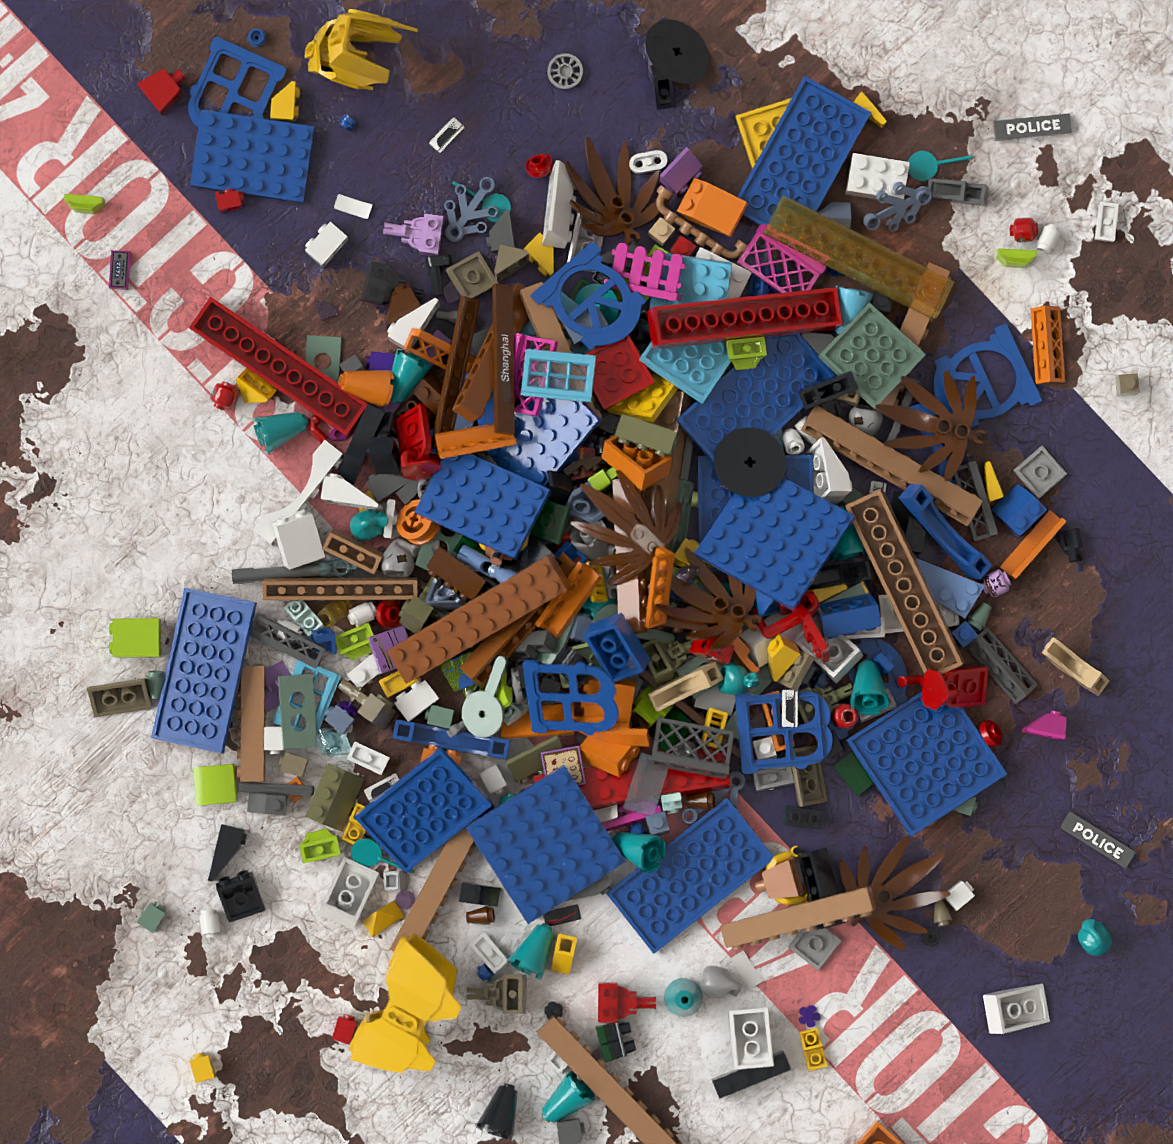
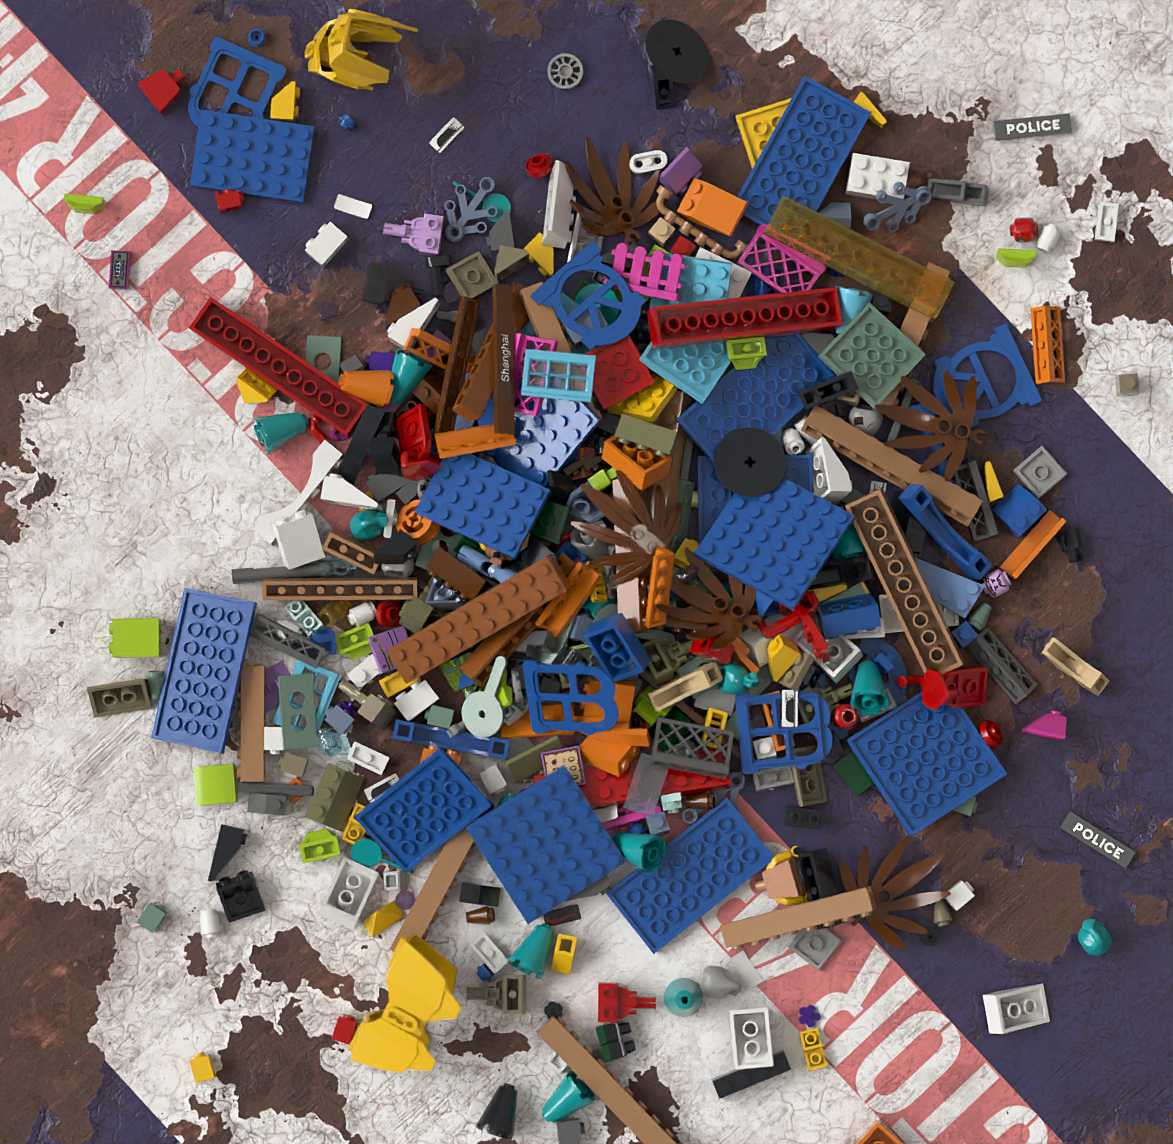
red head [210,381,238,411] -> none
teal piece [908,151,973,181] -> none
none -> black slope [373,529,417,564]

